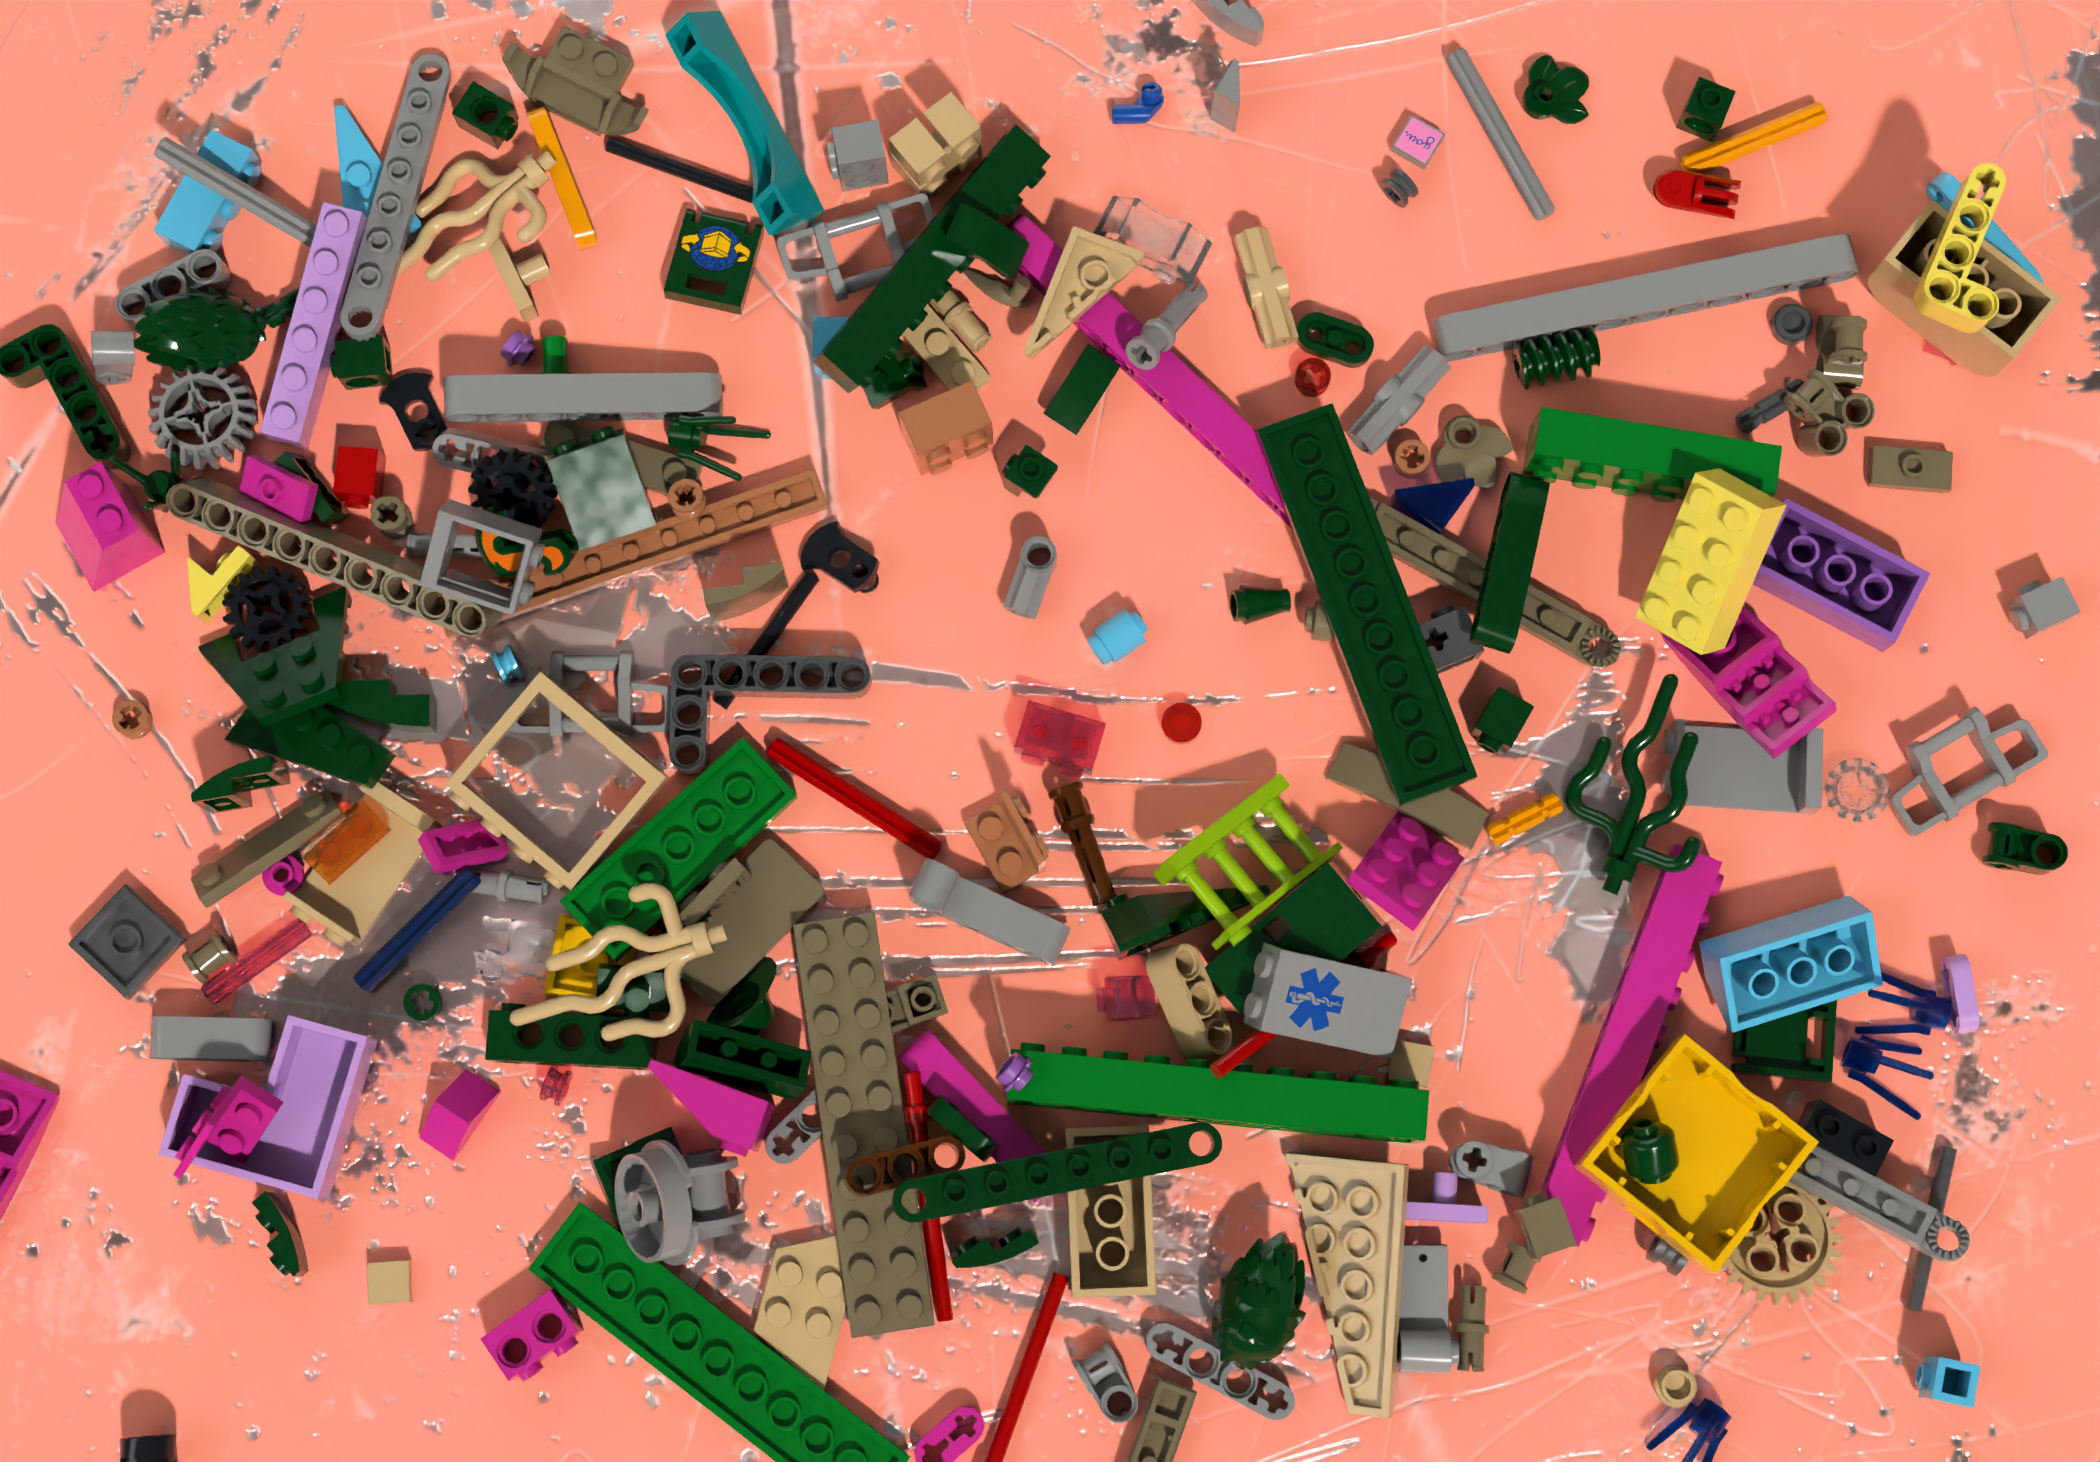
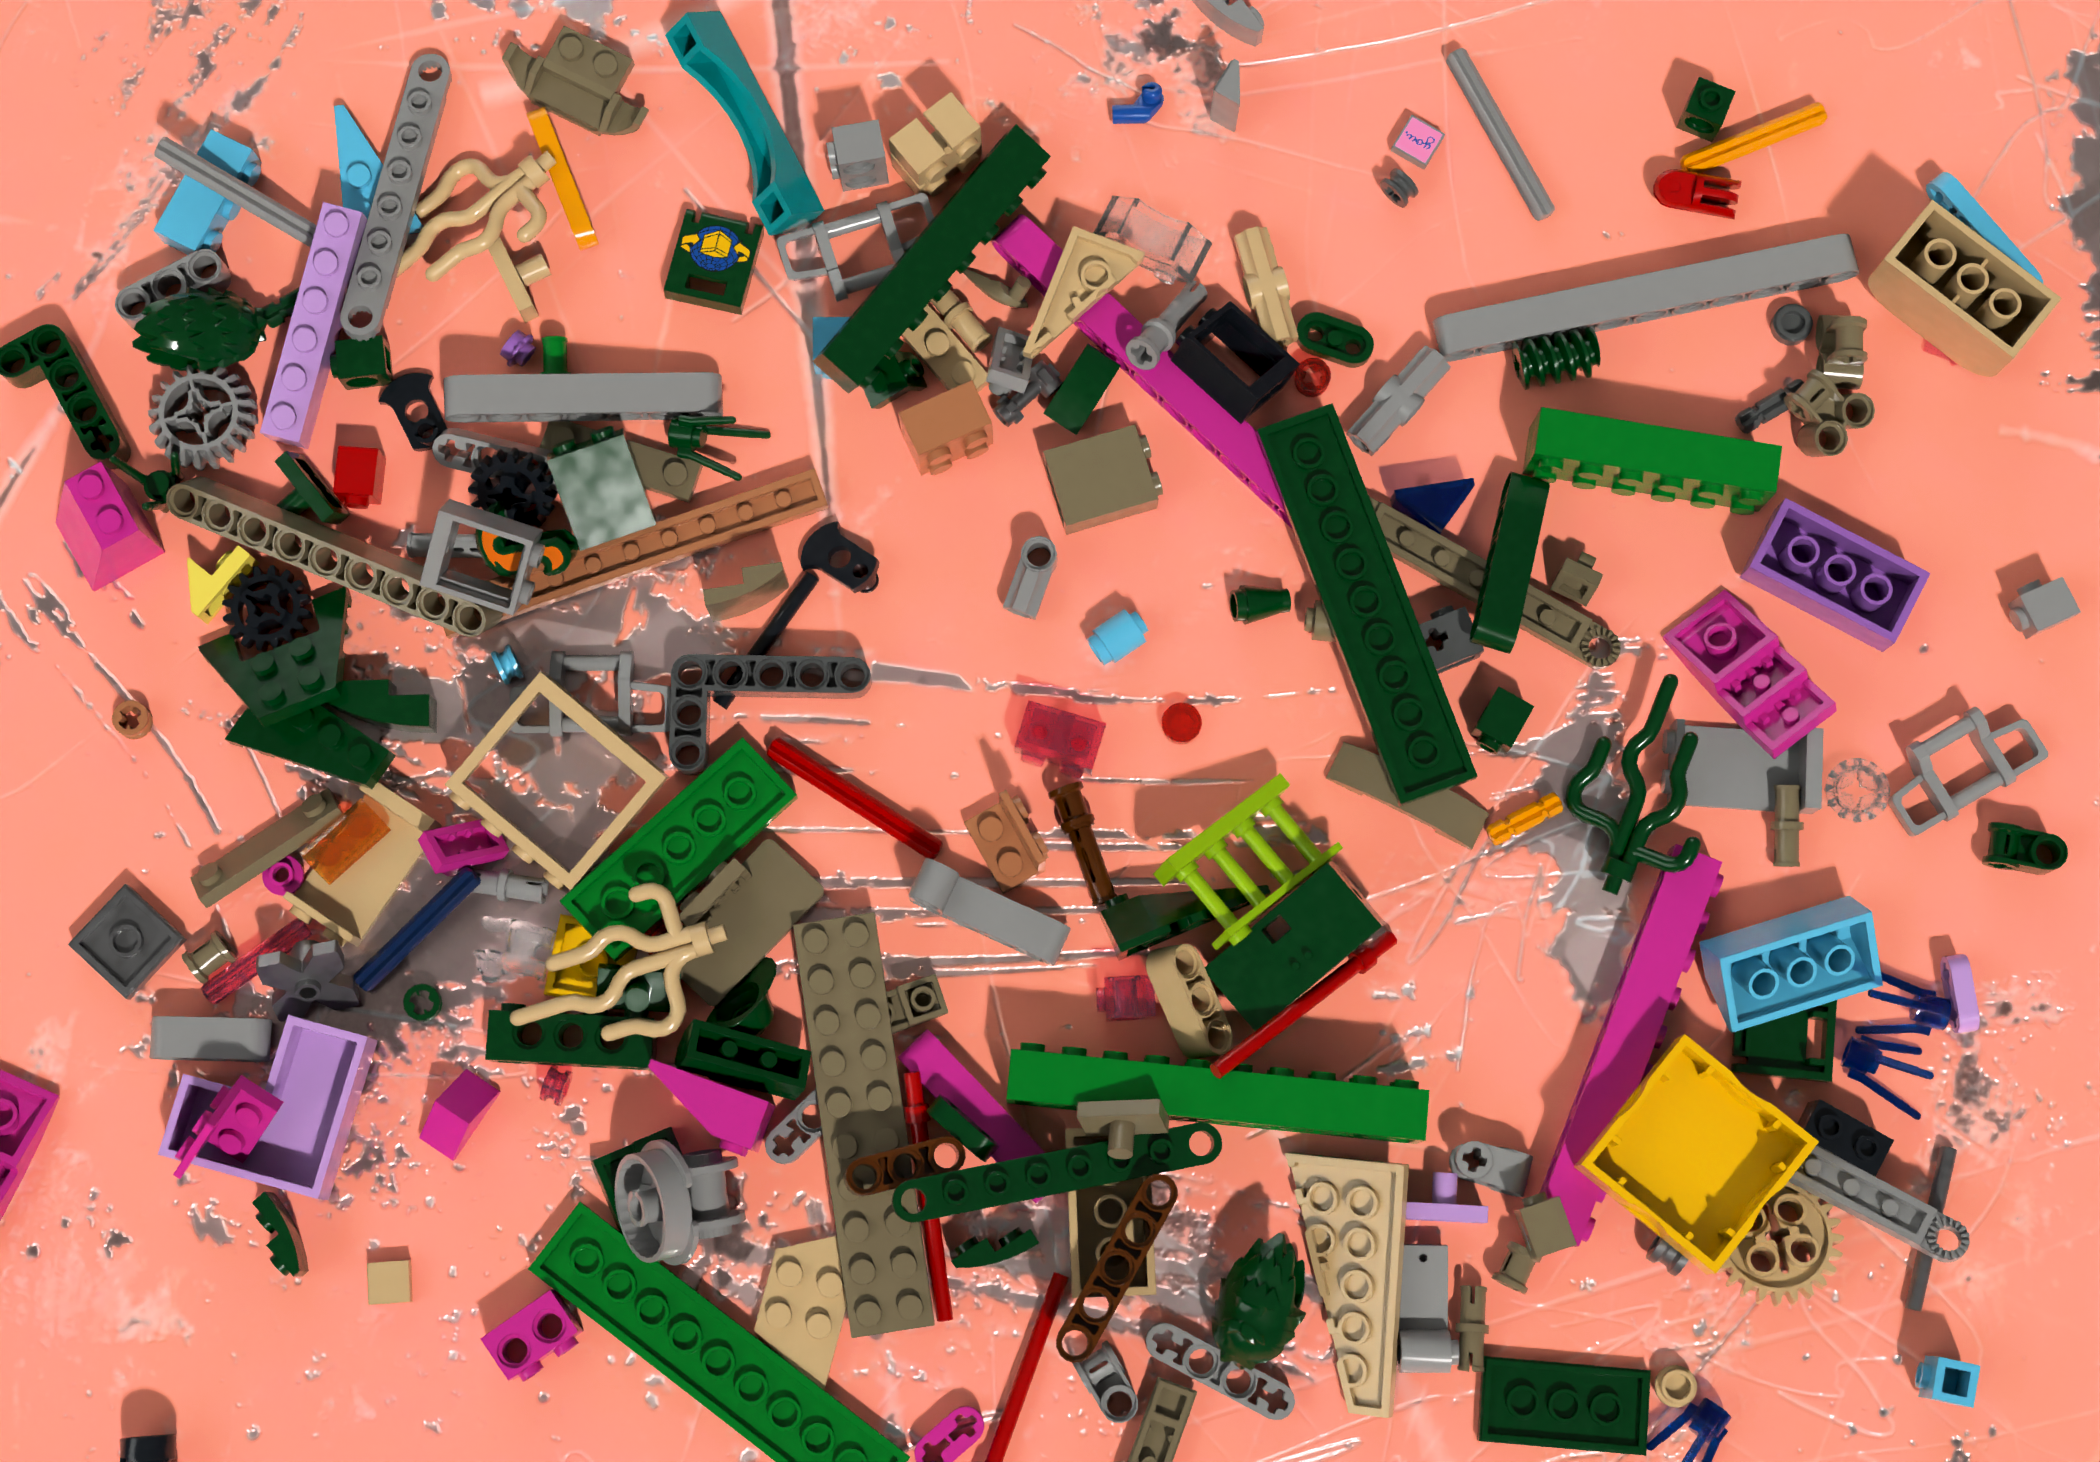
light grey piece [91,330,135,385] -> none
dark green slope [191,755,291,814] -> none
dark pink plate [239,454,319,524] -> none
dark tan bush [370,496,414,540] -> none
dark green brick [452,81,519,150] -> none
black bar [605,137,753,204] -> none
nougat bush [668,479,706,520] -> none
dark green slope [945,203,1030,279] -> none
medium lavender plate [995,1052,1034,1092] -> none
dark green bracket [1002,444,1058,499] -> none
light grey panel [1243,942,1412,1059] -> none
dark pink plate [1346,811,1464,931] -> none
tan tile [1386,1040,1435,1088] -> none
nougat bush [1393,439,1430,479] -> none
dark tan plate [1436,416,1513,489] -> none
dark green plate [1522,55,1590,124] -> none
dark green head [1620,1118,1679,1184] -> none
light yellow brick [1635,468,1786,655] -> none
dark tan plate [1868,445,1953,494] -> none
light yellow beam [1913,163,2006,334] -> none
none -> flat silver plant [256,940,359,1022]
none -> light grey tile [986,326,1033,397]
none -> flat silver bar [993,360,1063,427]
none -> dark tan brick [1043,424,1163,535]
none -> reddish brown beam [1056,1174,1178,1363]
none -> dark tan tile [1077,1099,1169,1159]
none -> black window [1171,301,1300,424]
none -> dark green tile [1477,1356,1651,1456]
none -> dark tan tile [1550,551,1603,606]
none -> dark tan pin [1770,785,1804,867]

